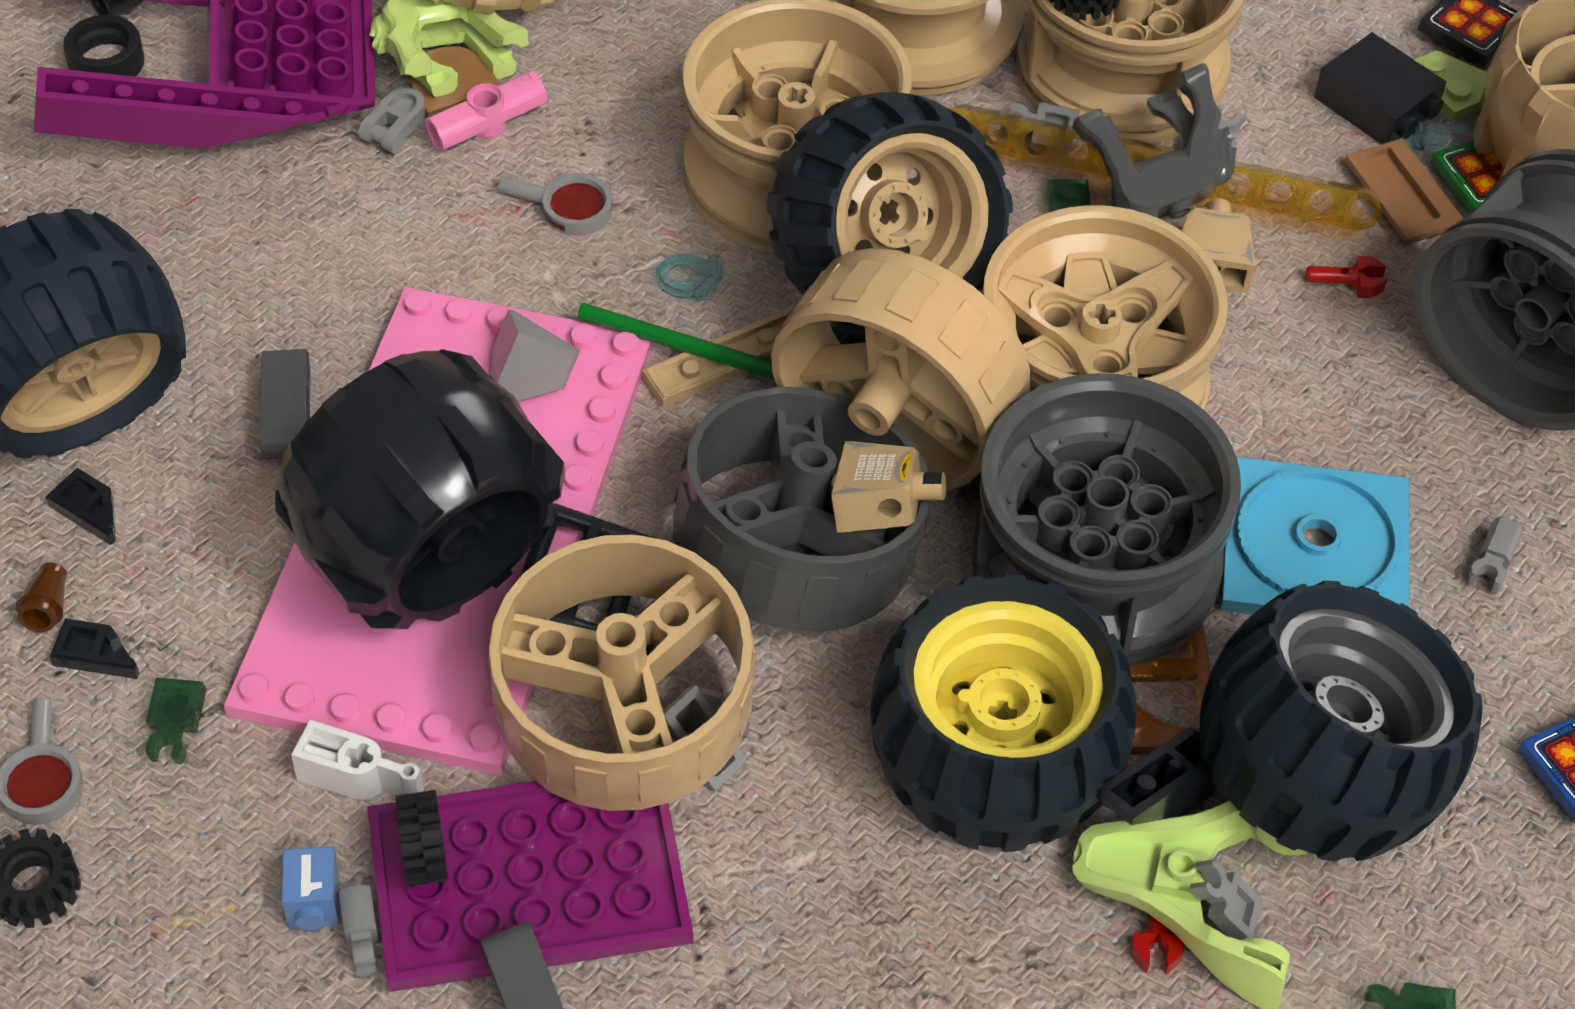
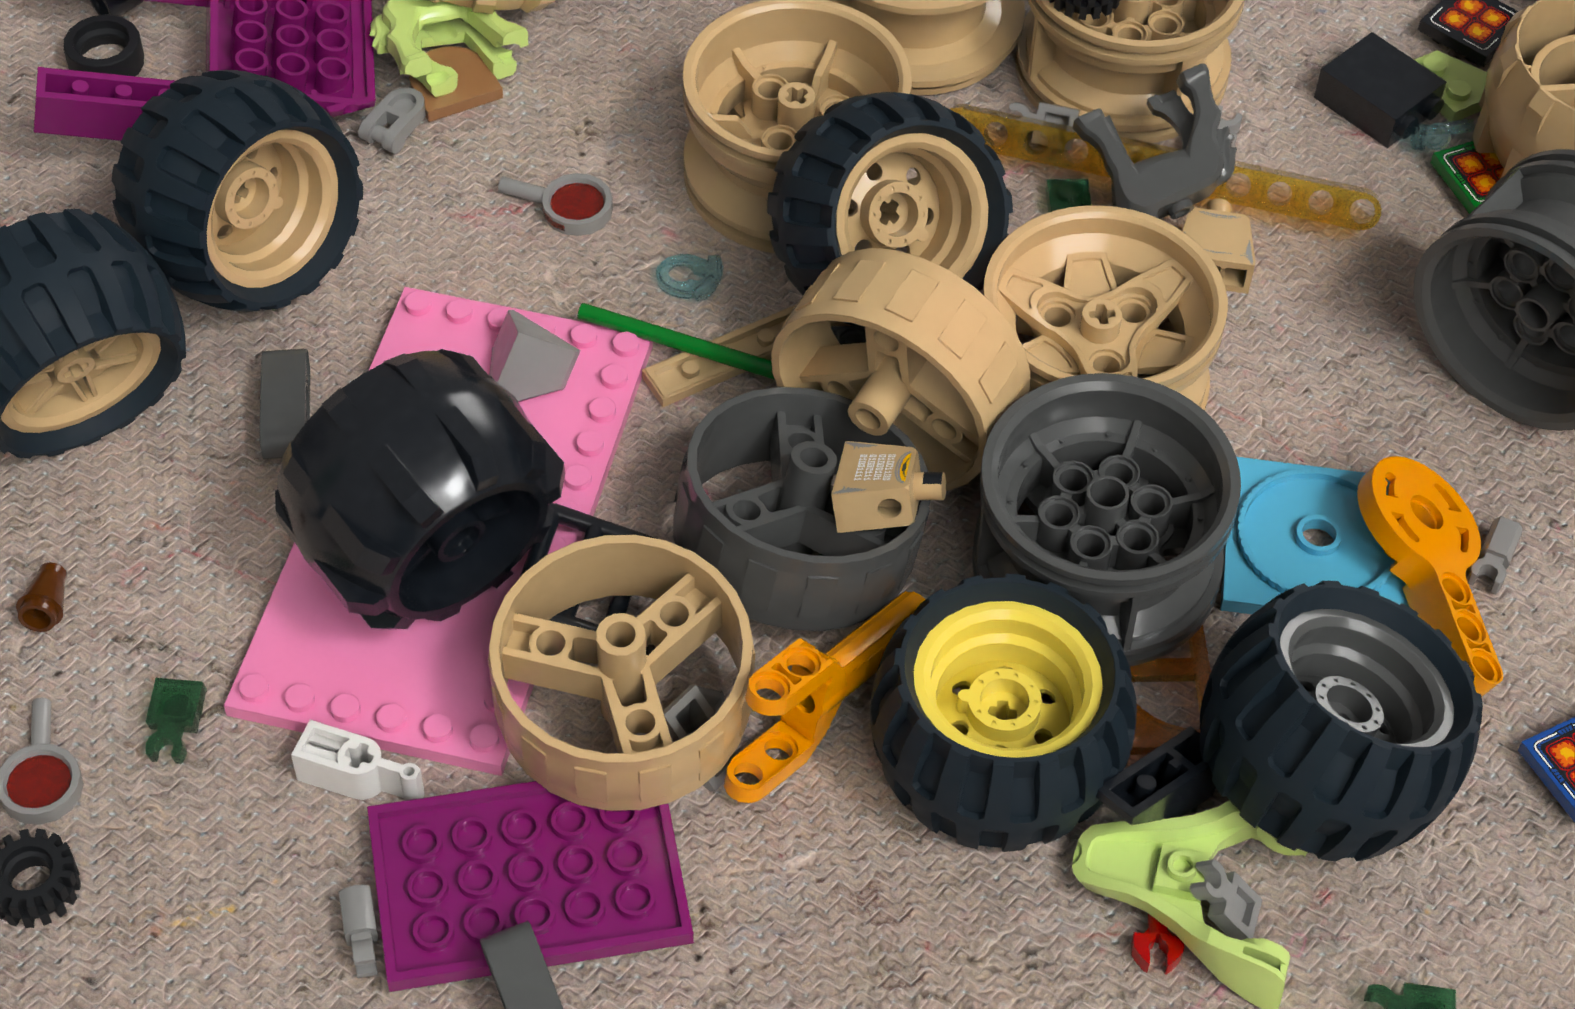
black tile [46,468,116,545] -> none
black tile [50,618,140,679] -> none
medium blue brick [282,846,340,930] -> none
black tyre [395,790,449,887] -> none
bright pink piece [424,71,548,151] -> none
red bar [1305,255,1388,298] -> none
medium nougat piece [1345,138,1463,244] -> none
none -> black wheel [111,70,363,312]
none -> light orange piece [724,591,926,803]
none -> light orange beam [1357,456,1503,697]

